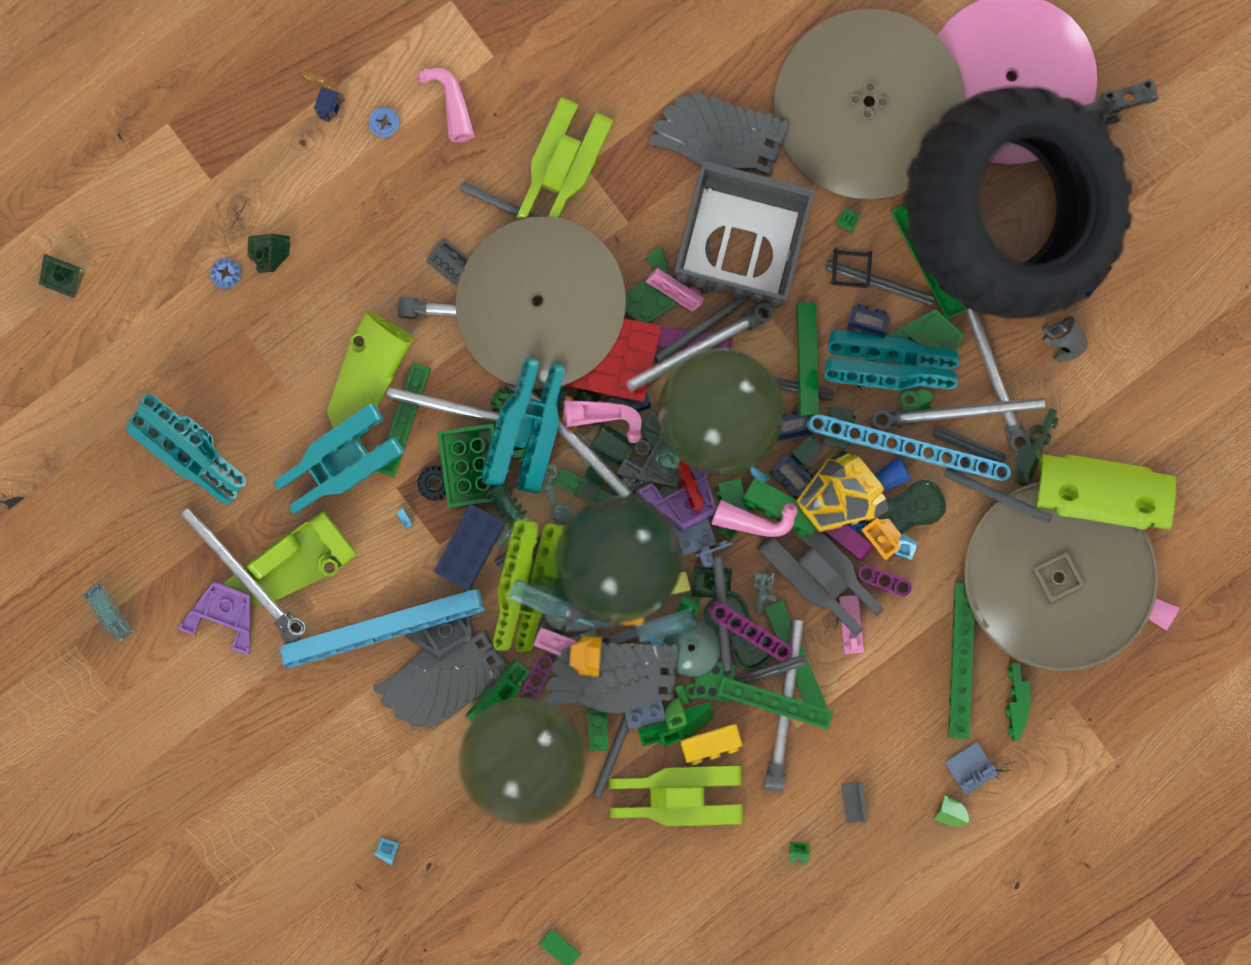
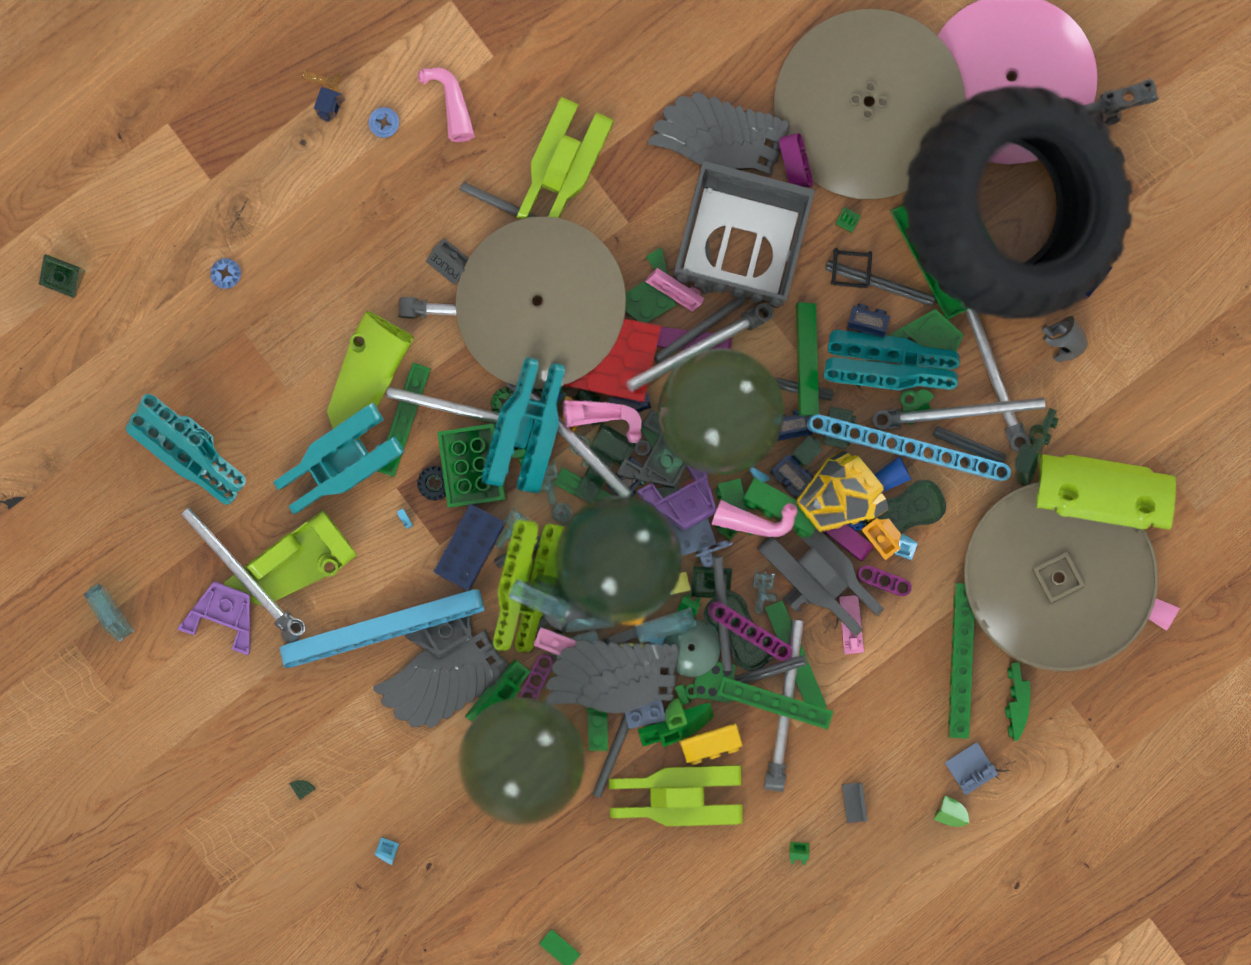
clear green slope [248,234,290,273] -> none
clear green piece [486,486,527,529] -> none
light orange slope [570,636,602,677] -> none
red hinge [677,460,704,514] -> none
dark grey piece [944,468,1052,523] -> none
none -> clear green tile [289,780,316,800]
none -> magenta beam [779,133,813,188]
none -> dark grey tile [783,588,809,612]

